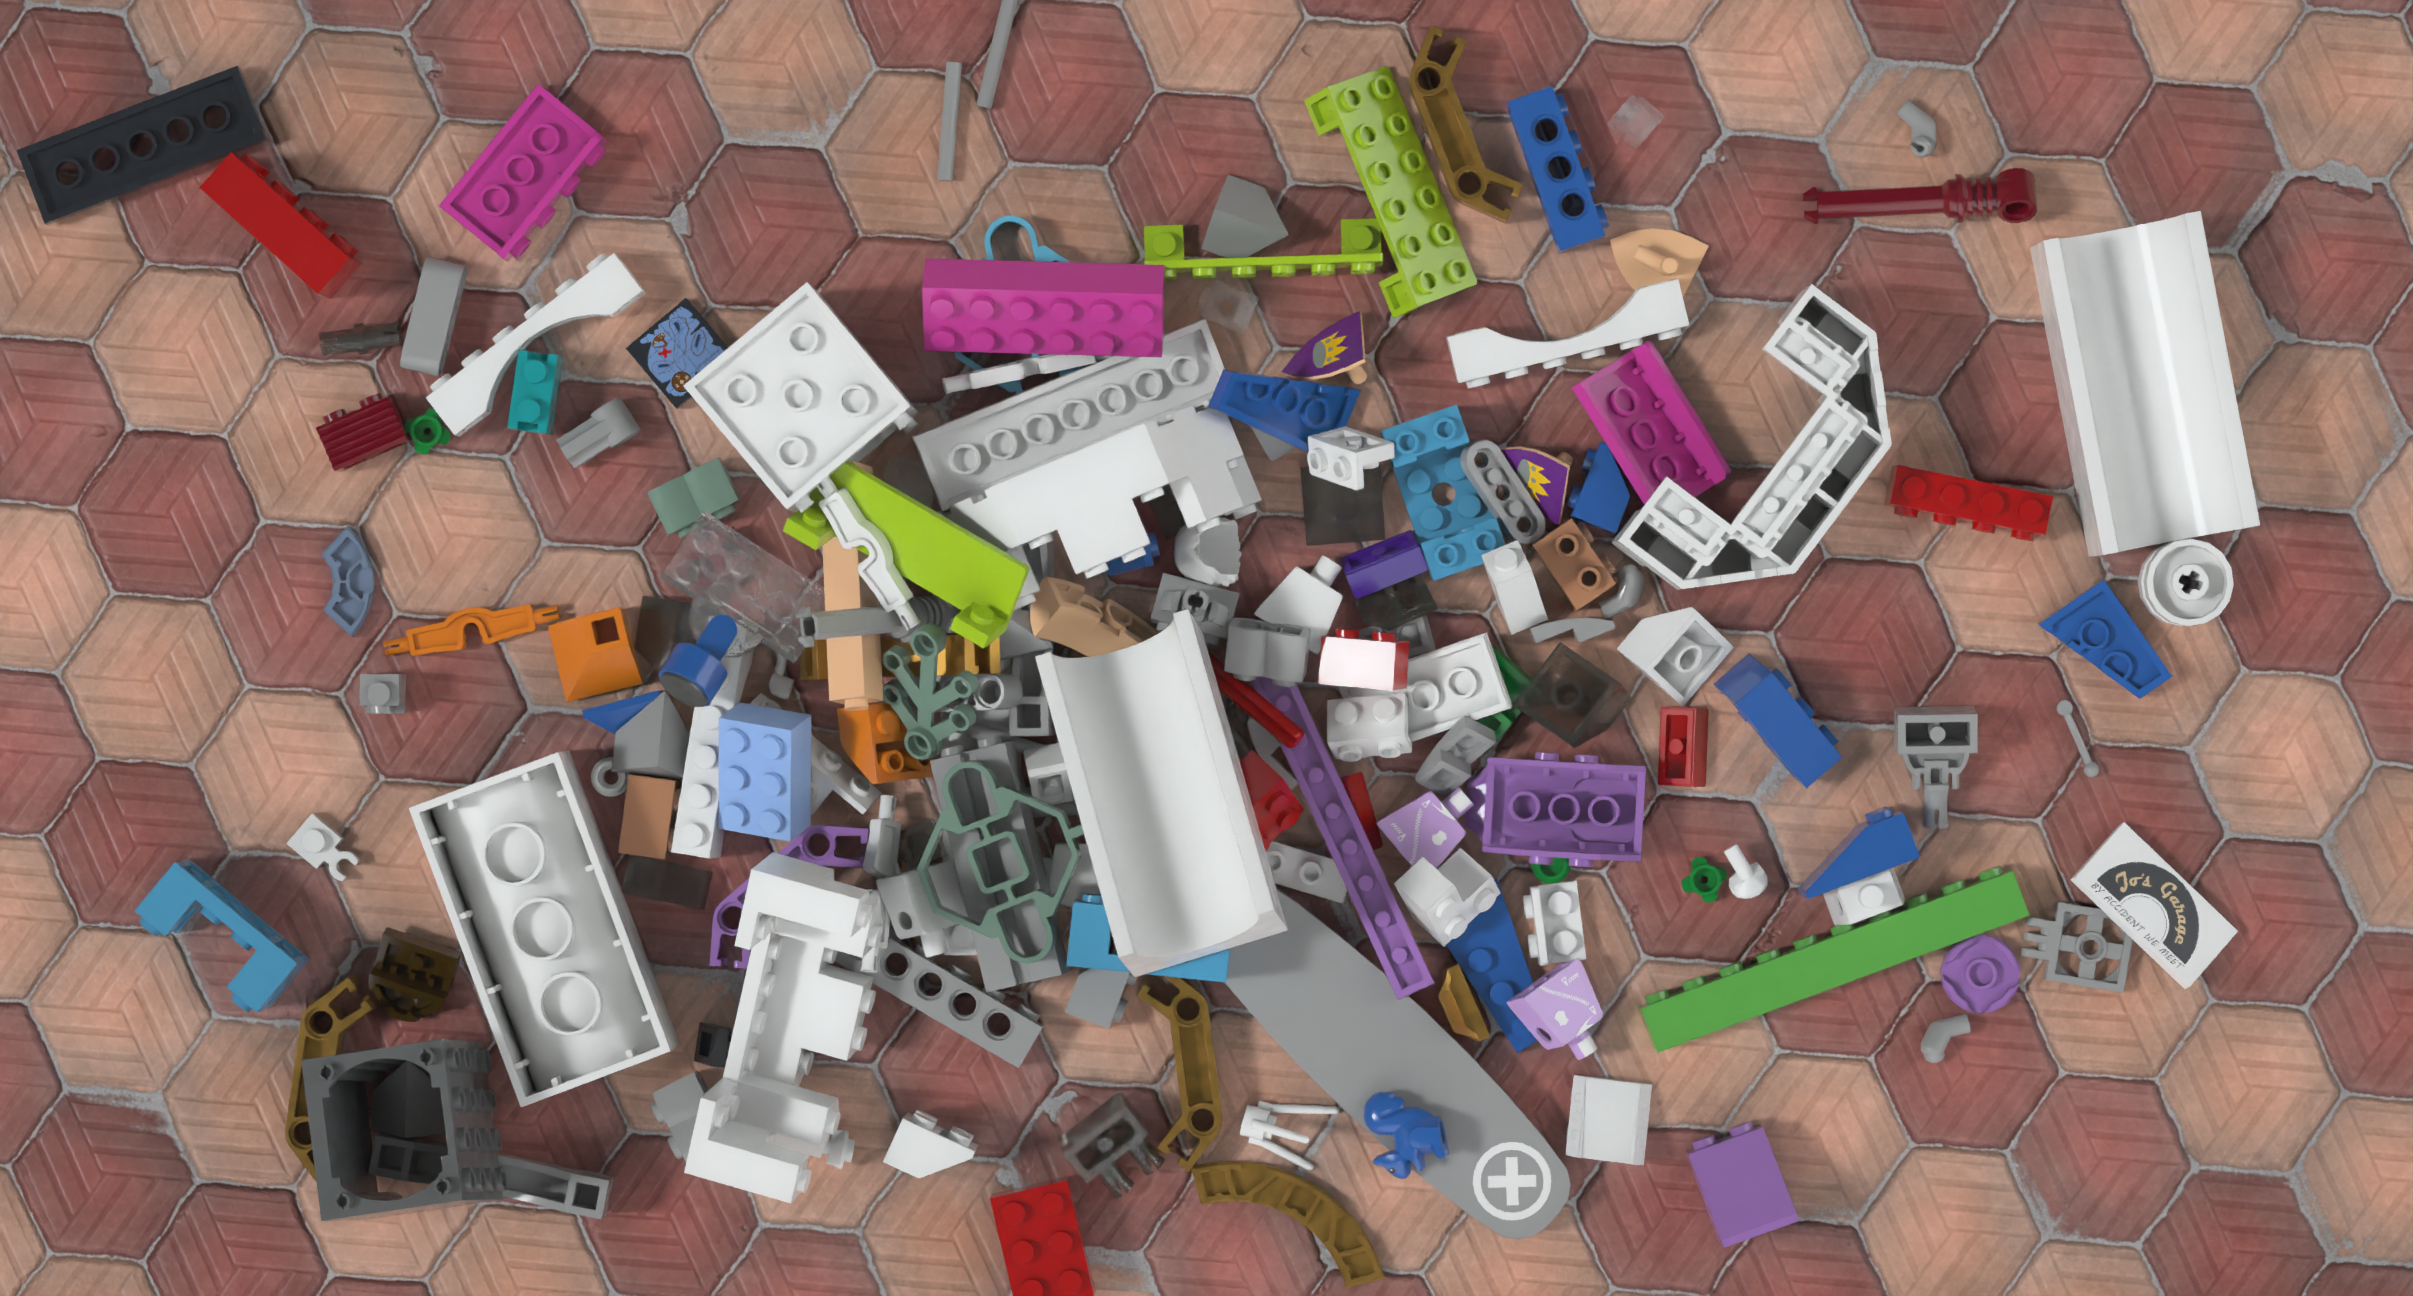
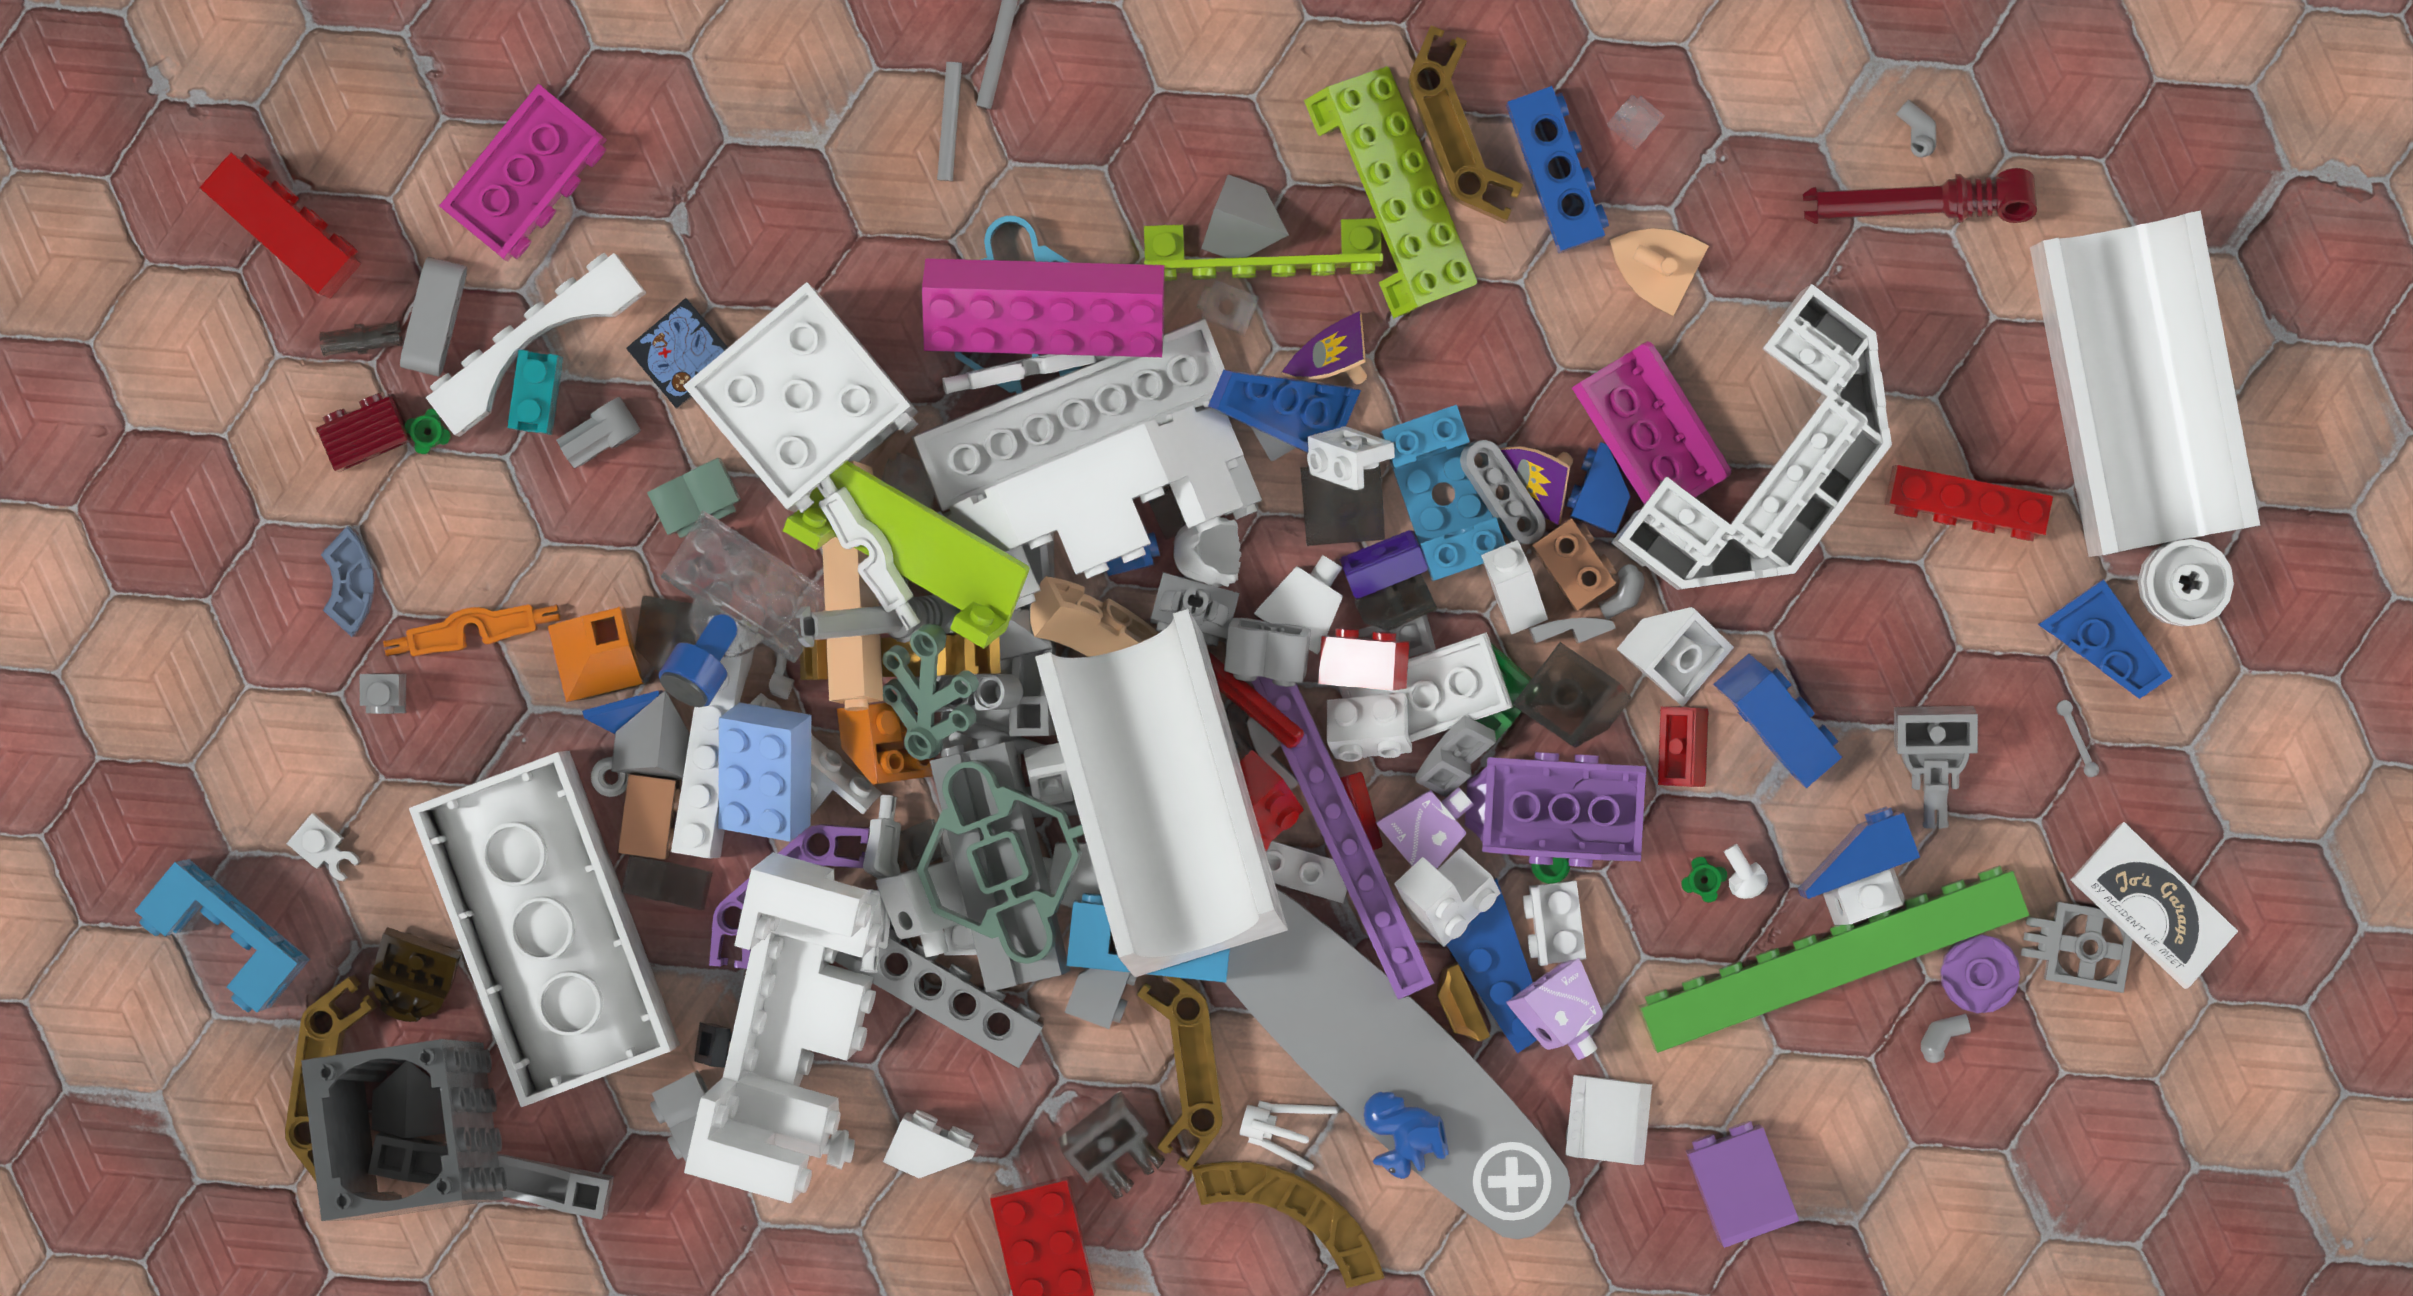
black plate [16,66,268,225] -> none
white arch [1446,279,1689,388] -> none

